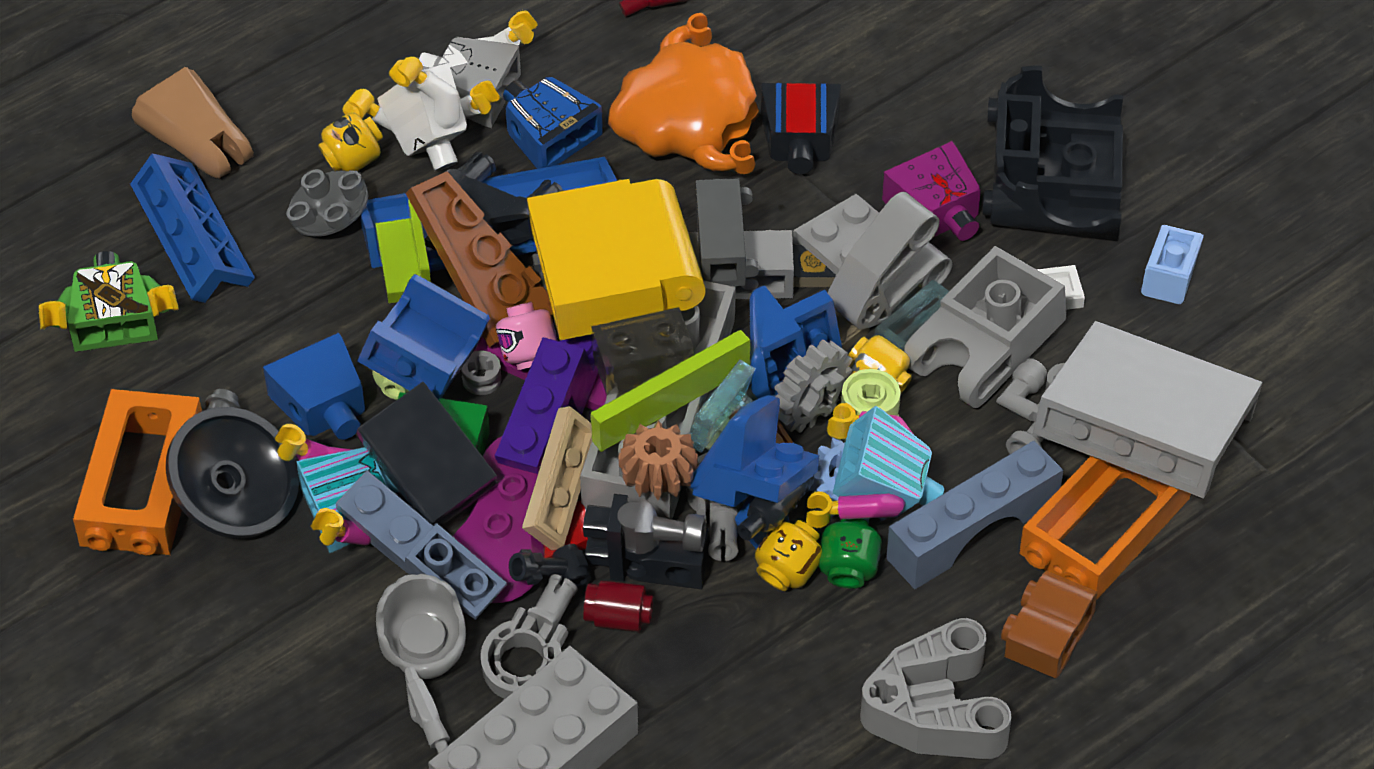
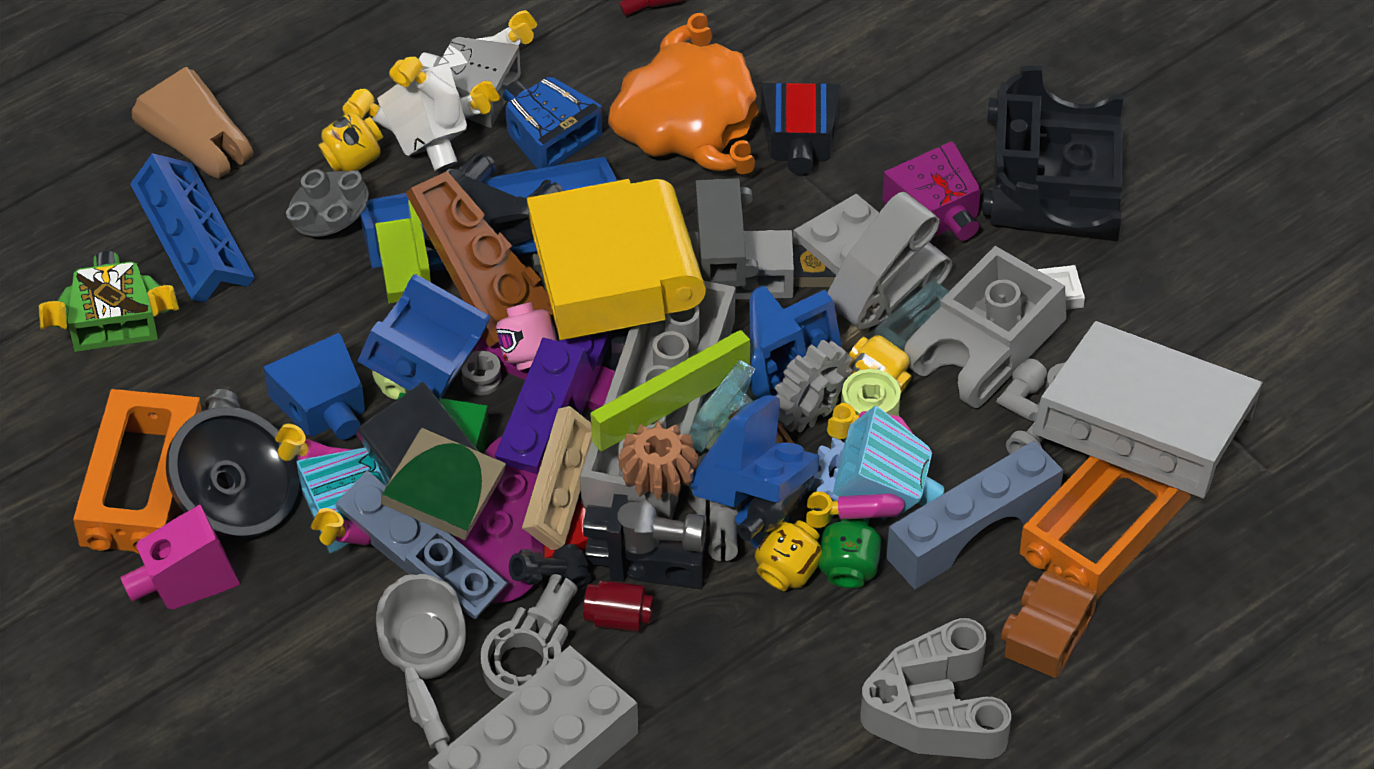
clear smoke brick [592,307,694,395] -> none
light blue slope [1141,225,1204,304] -> none
none -> dark pink torso [120,505,240,609]
none -> dark green tile [380,428,506,540]

